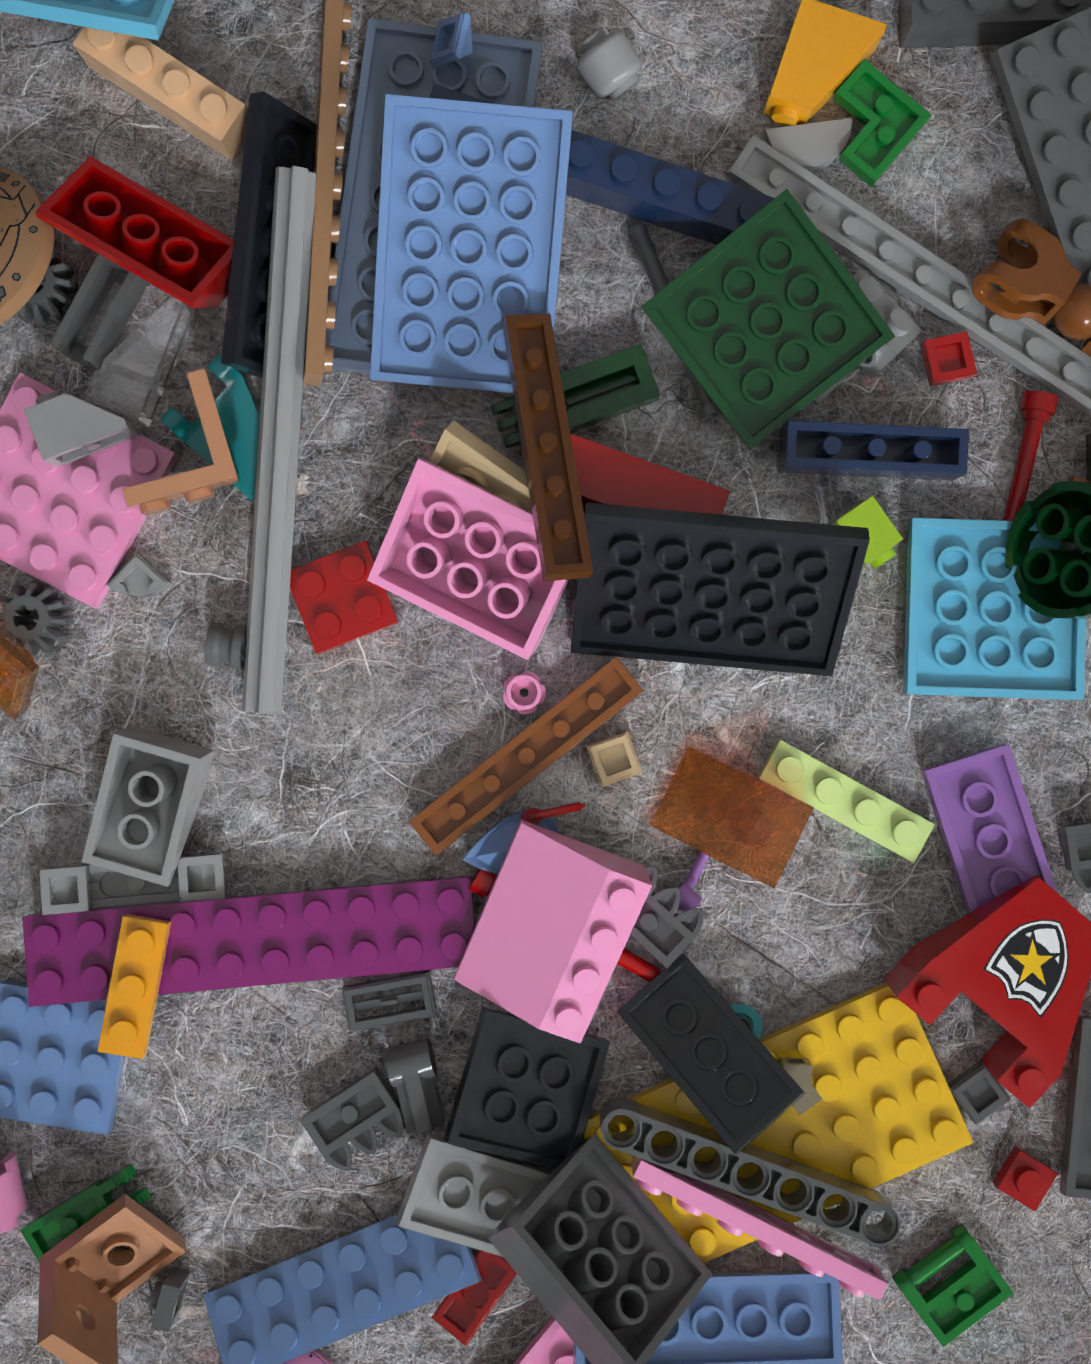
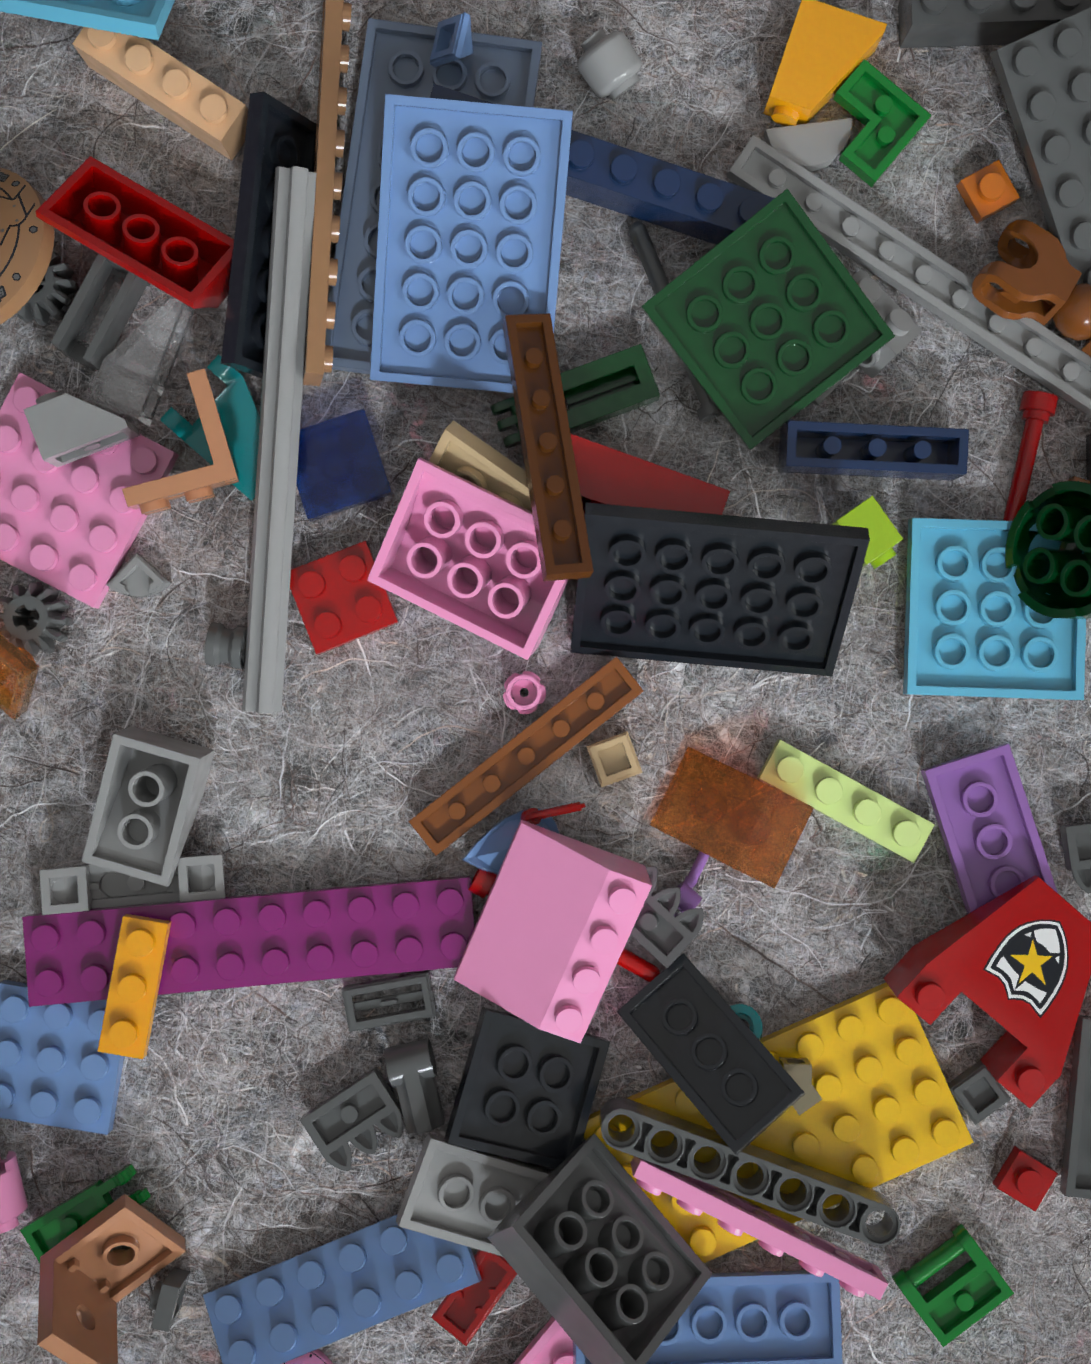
red plate [920,331,977,387] -> none
none -> clear blue plate [297,408,393,522]
none -> orange plate [956,160,1020,224]

